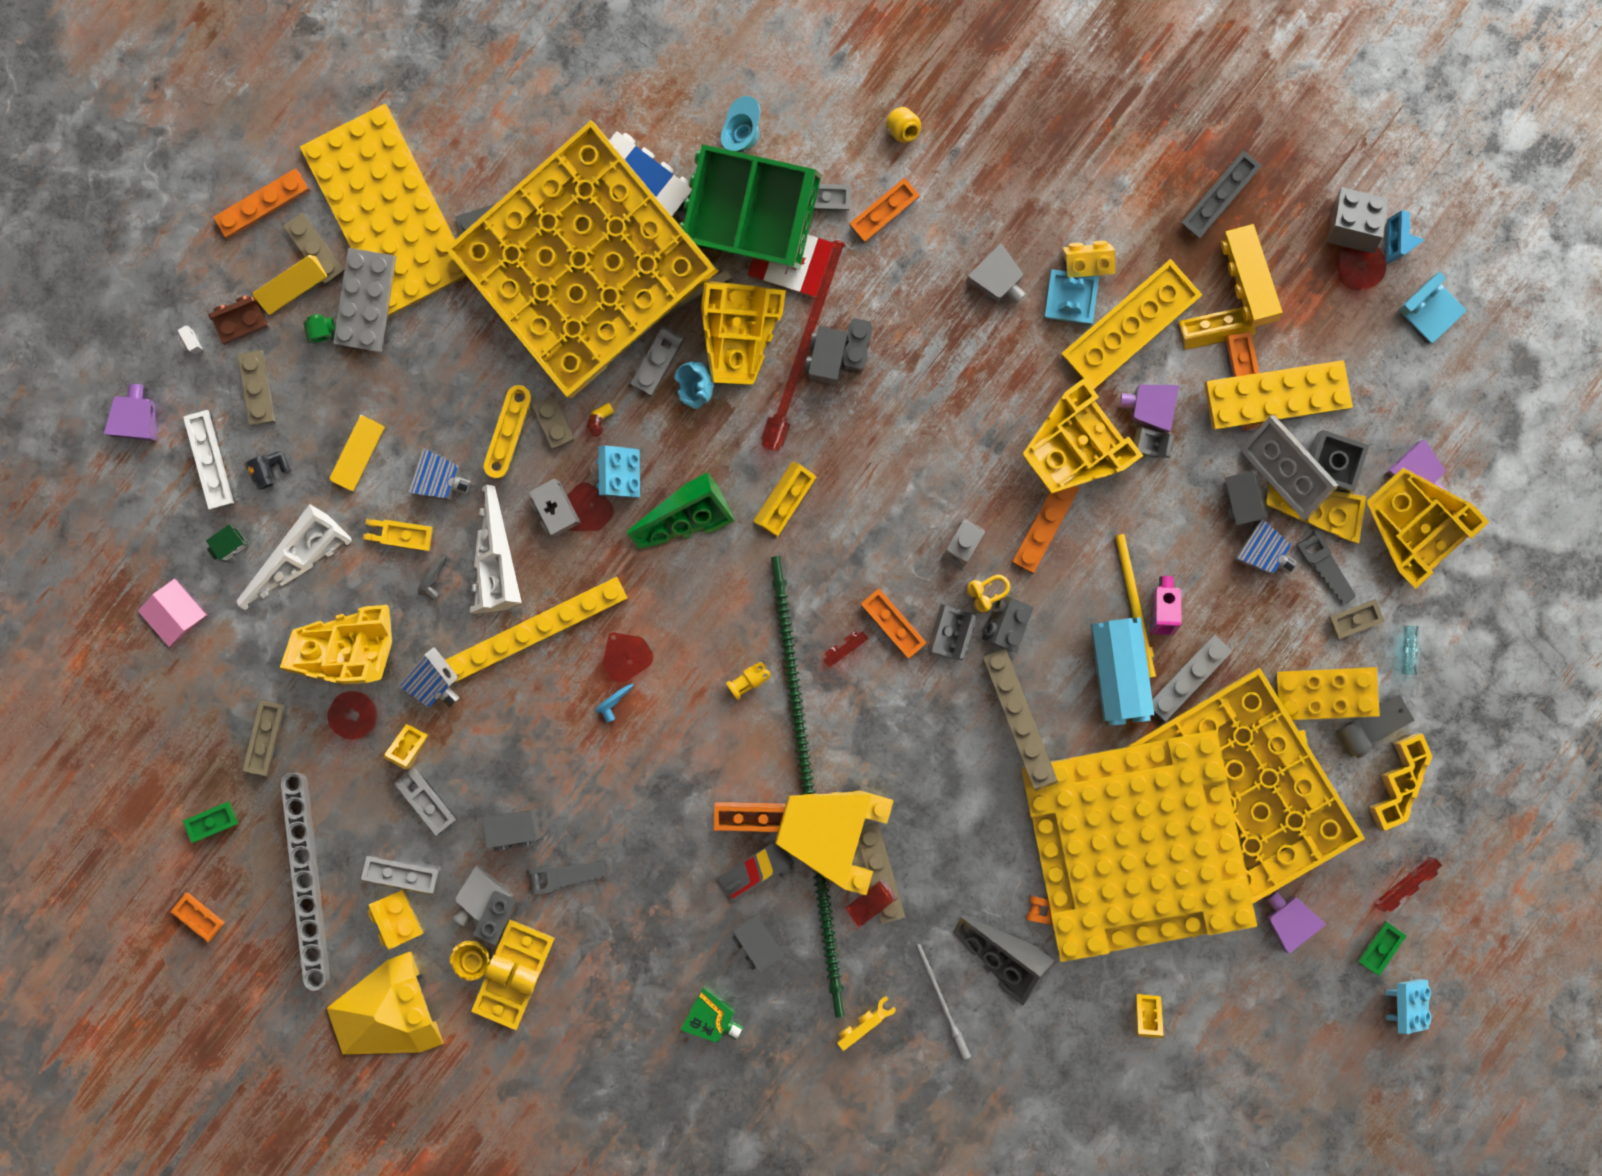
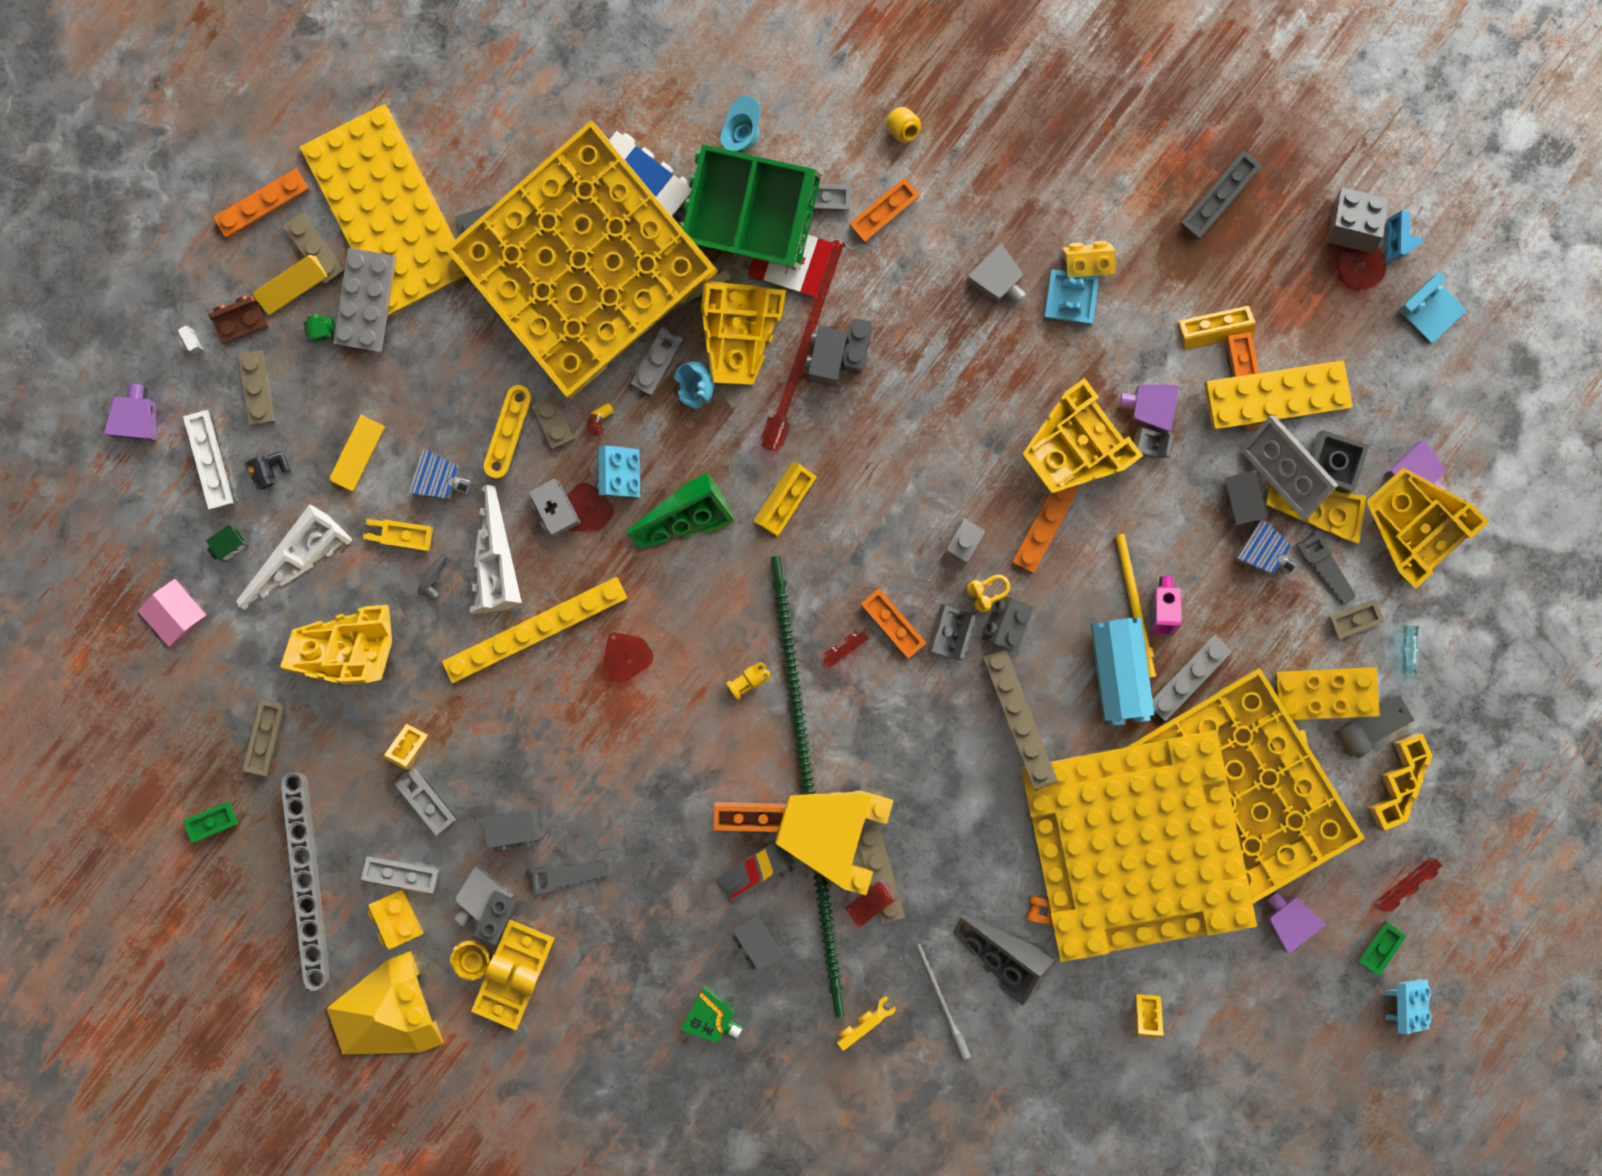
orange plate [171,892,225,943] -> none
clear red plate [327,691,378,740] -> none
light grey torso [398,647,460,708] -> none
dark azure bar [595,683,634,723] -> none
yellow plate [1061,259,1202,390] -> none
yellow brick [1221,224,1283,328] -> none

